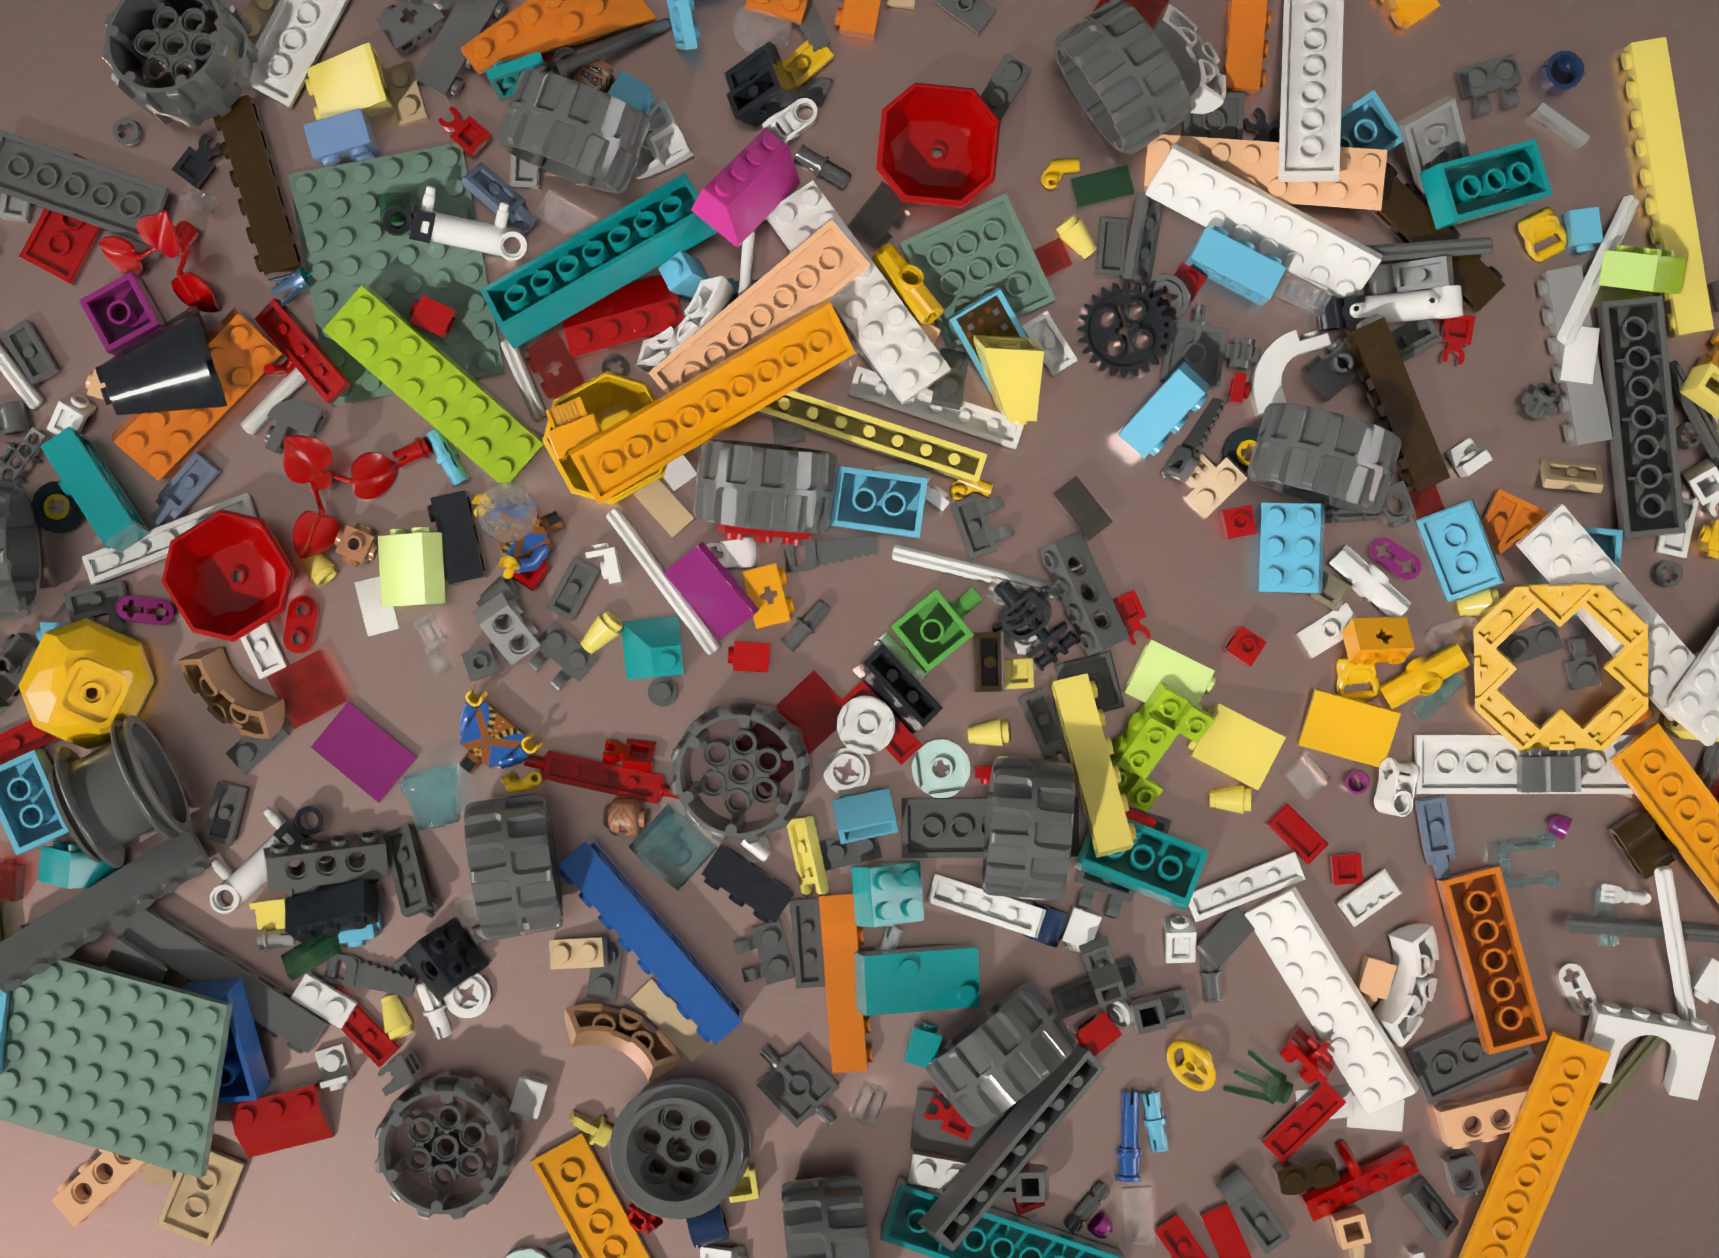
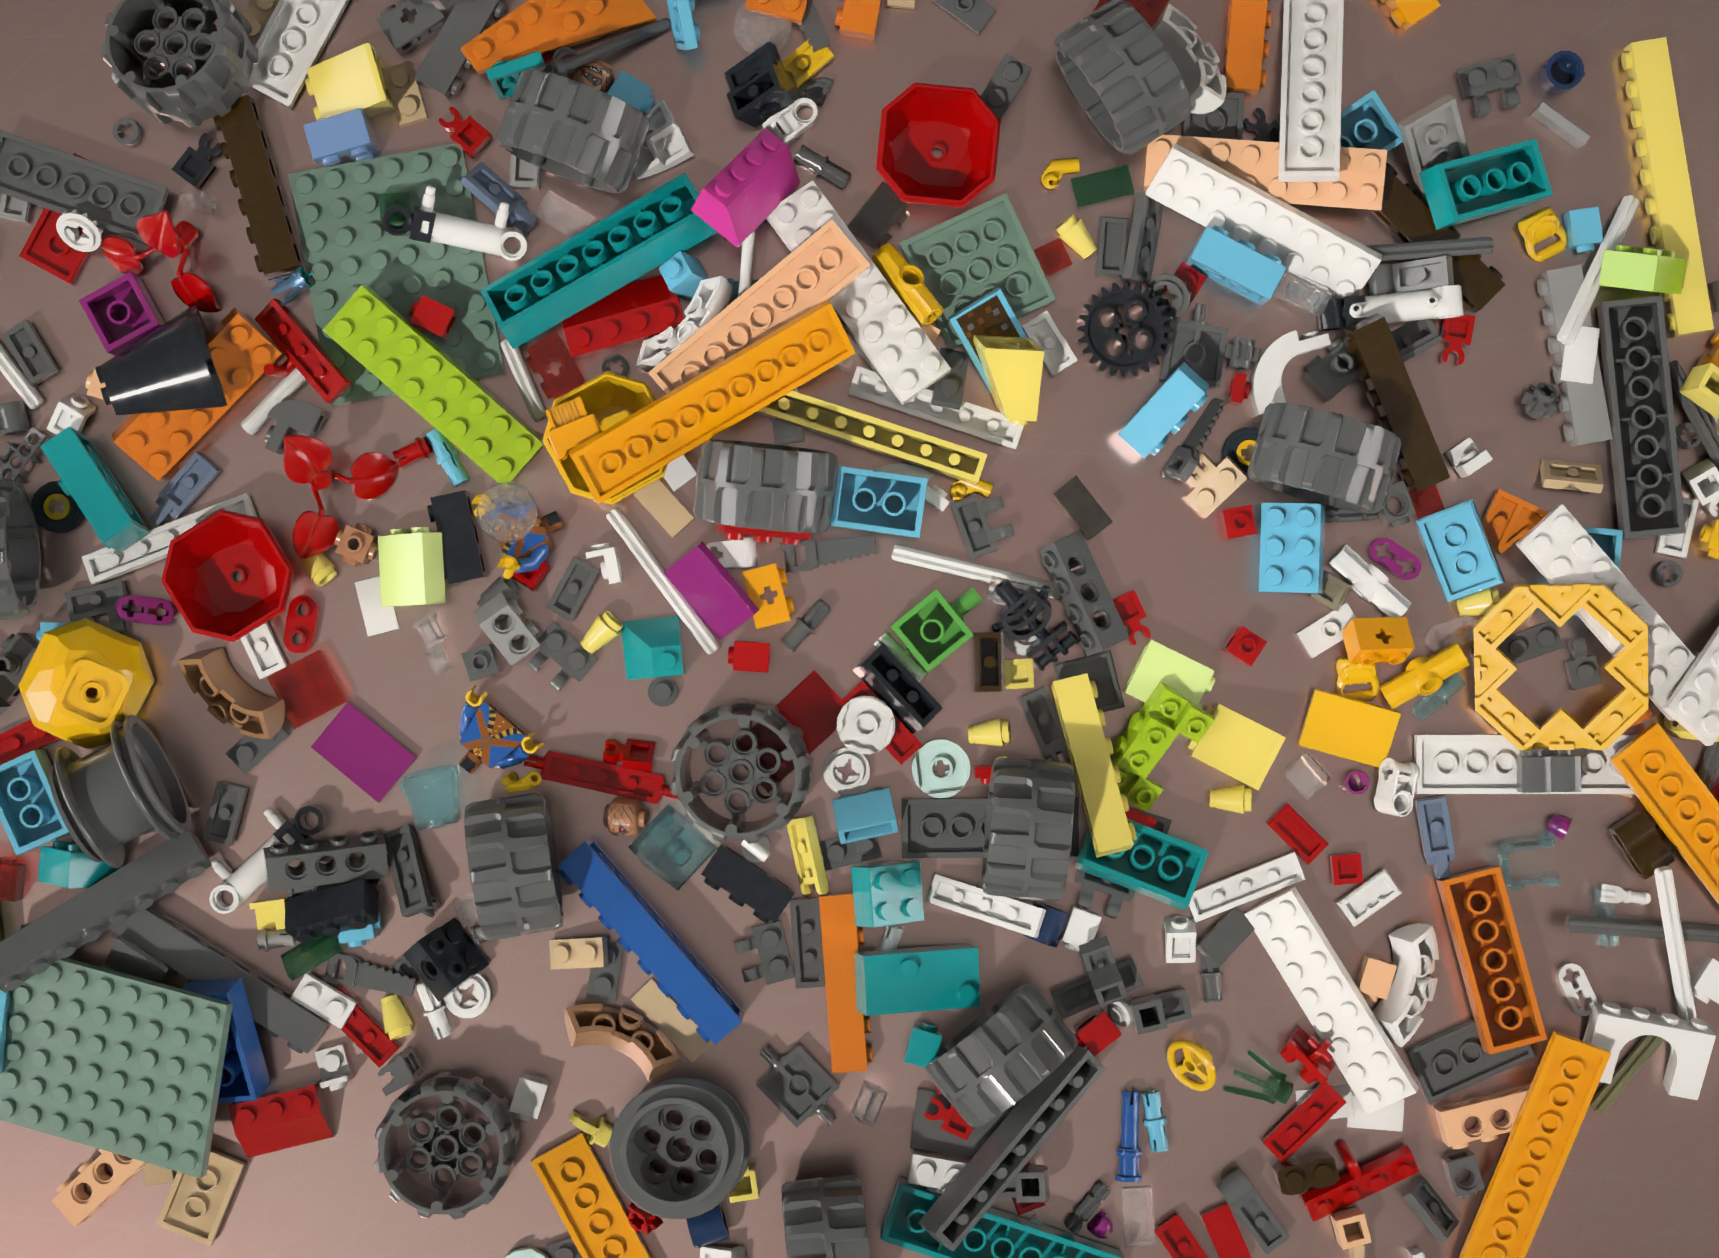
none -> white gear [56,209,103,252]

